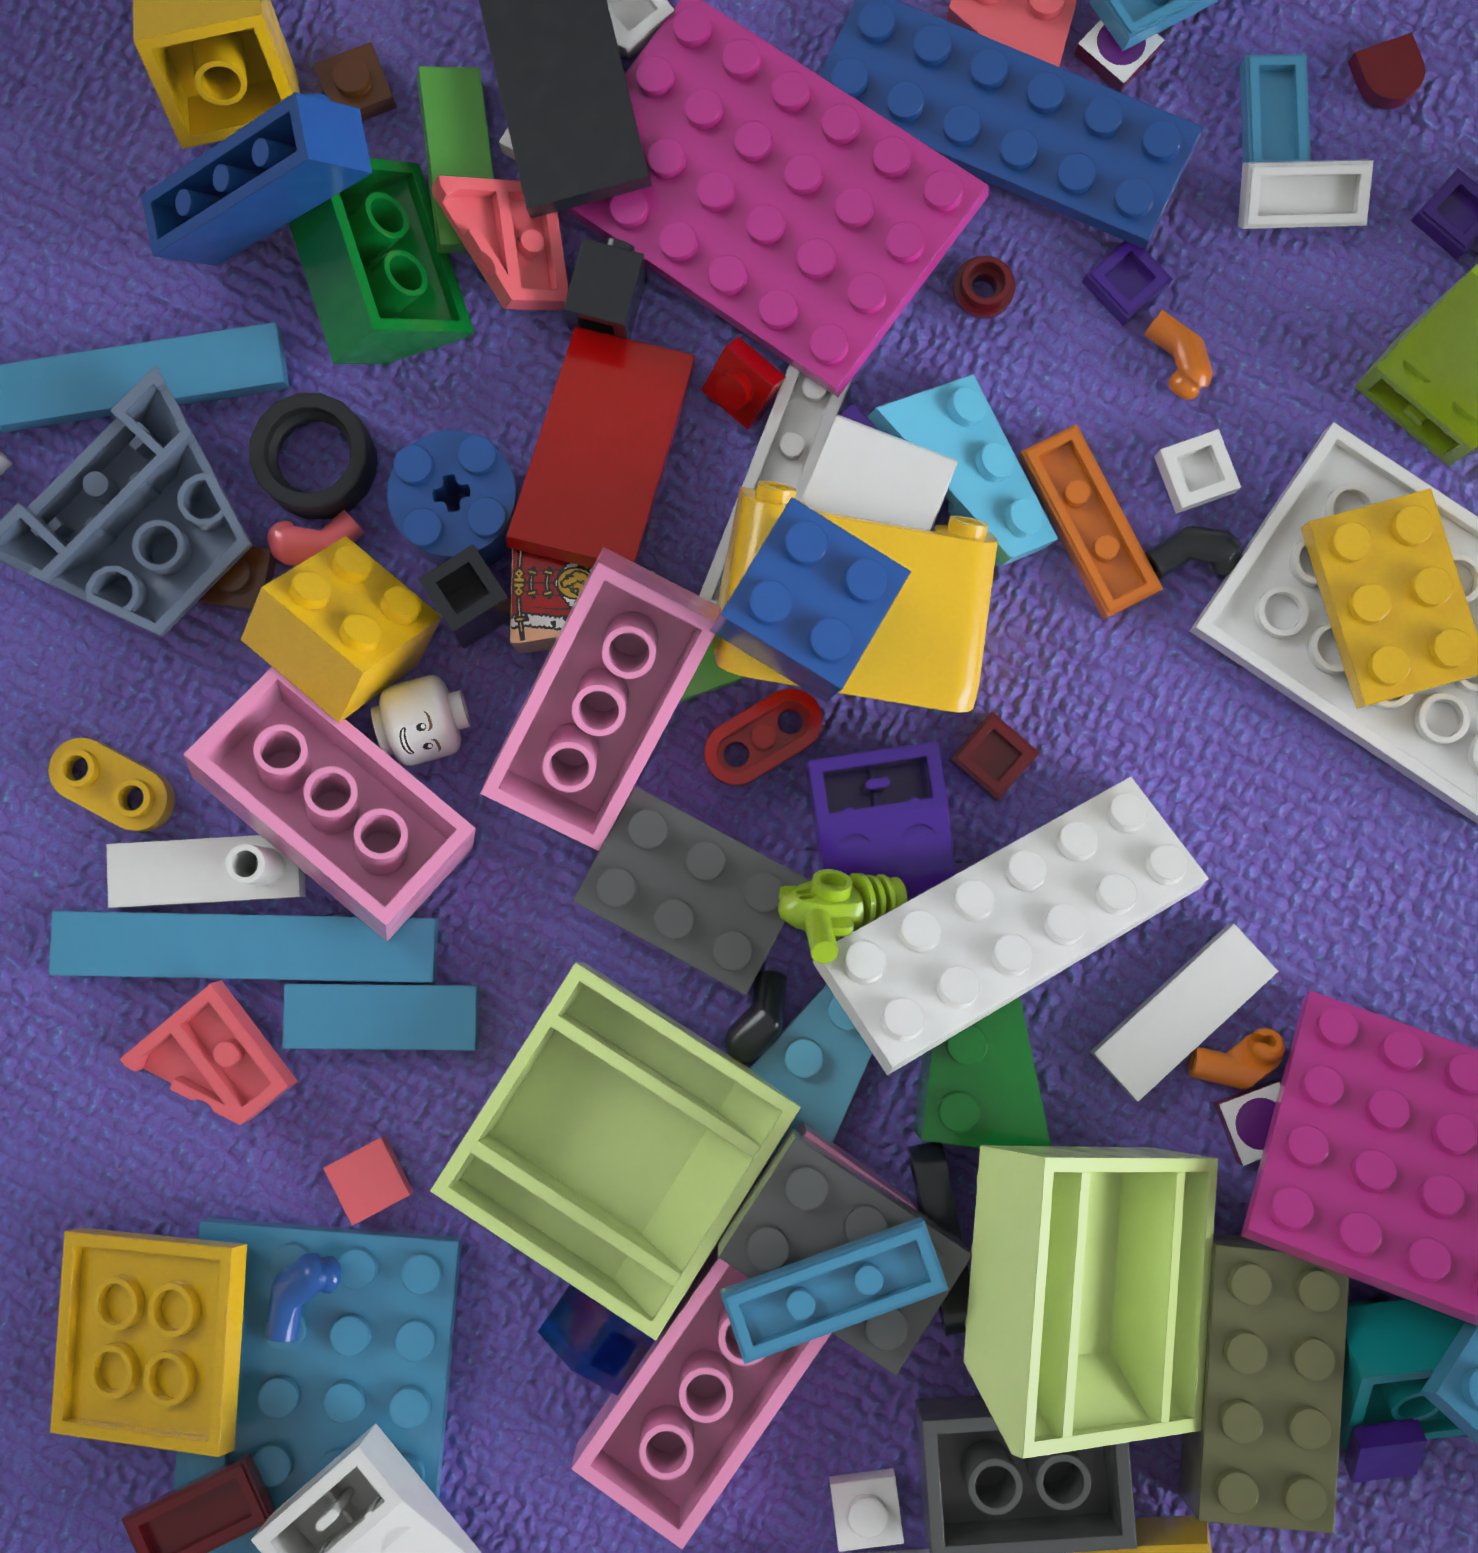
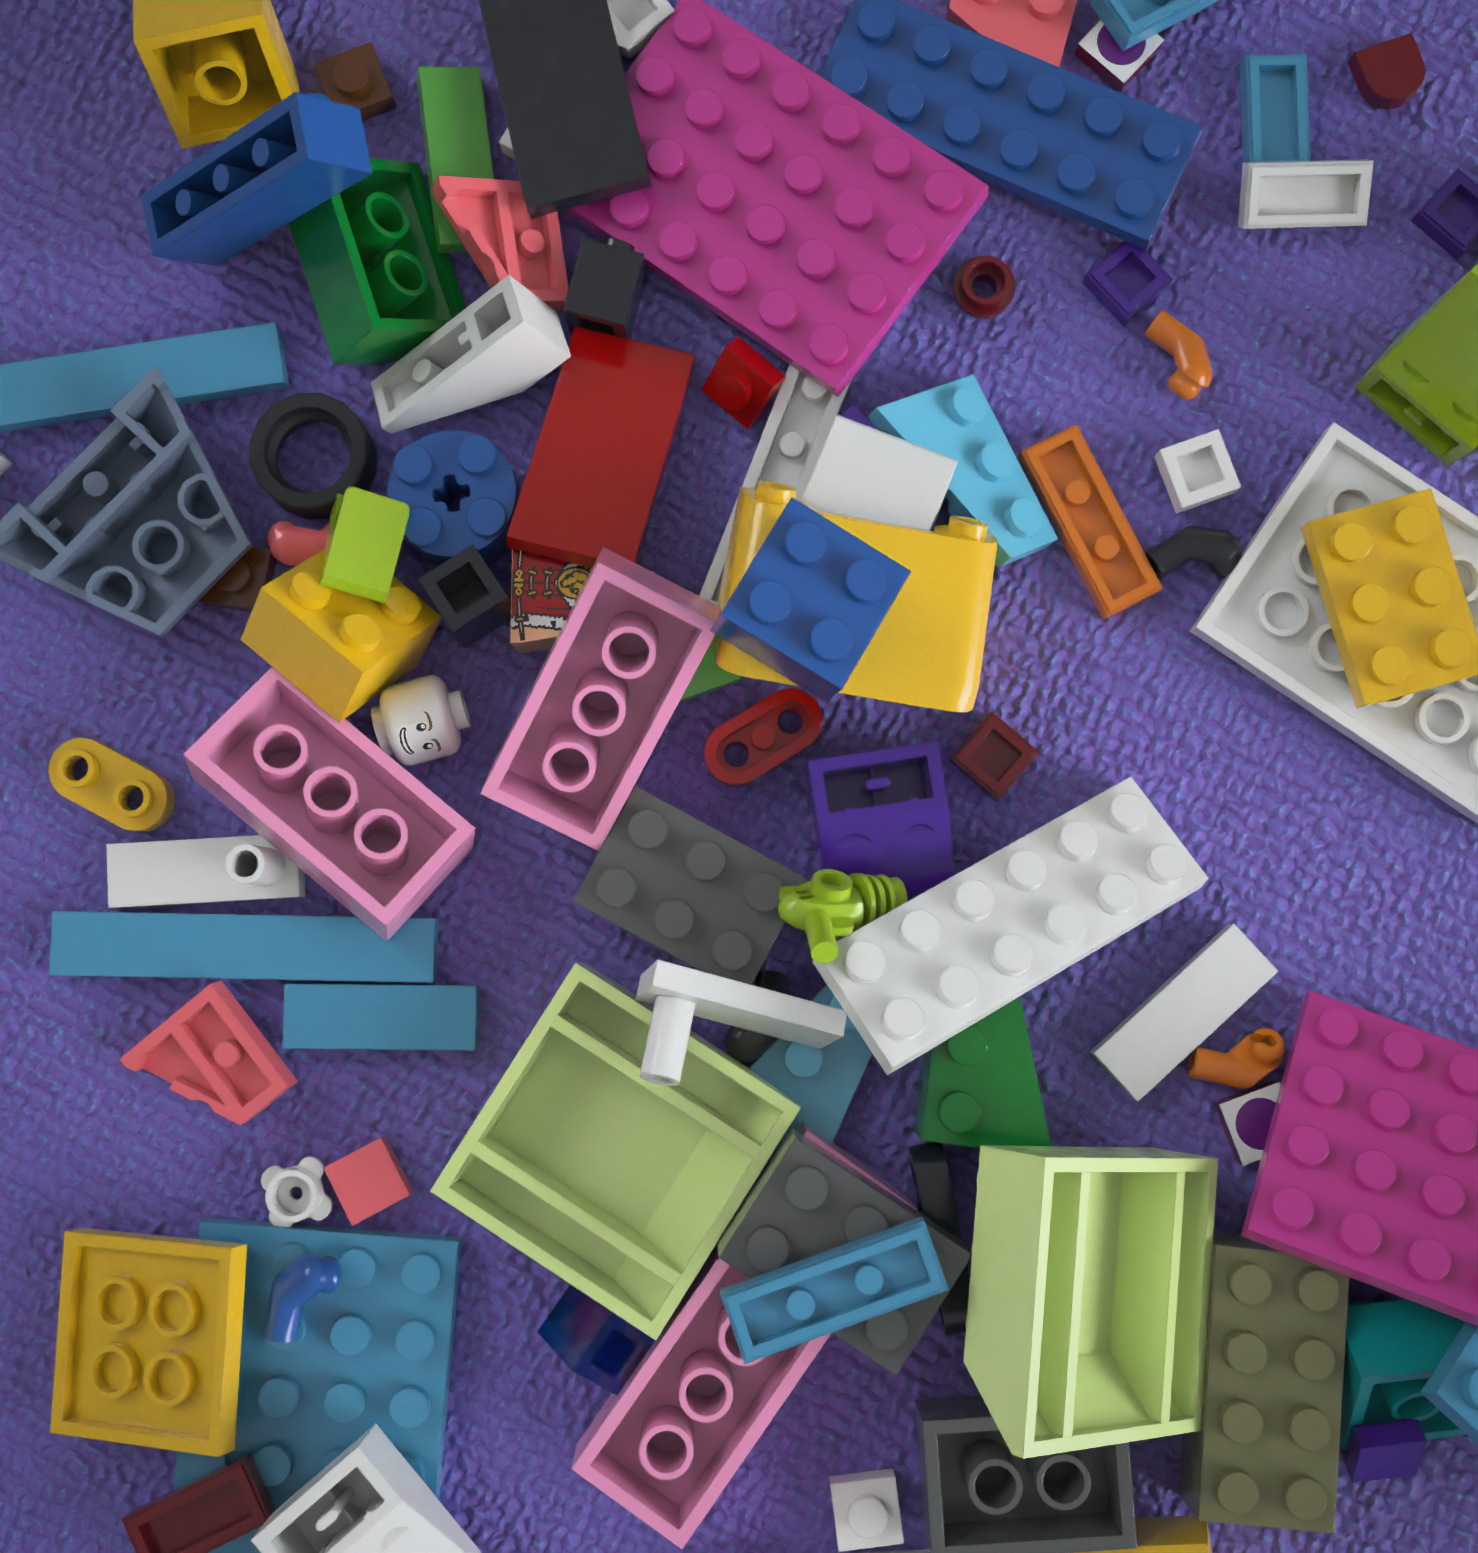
none -> white plate [261,1156,333,1227]
none -> lime slope [320,487,410,603]
none -> white slope [371,275,571,434]
none -> white piece [636,960,847,1086]

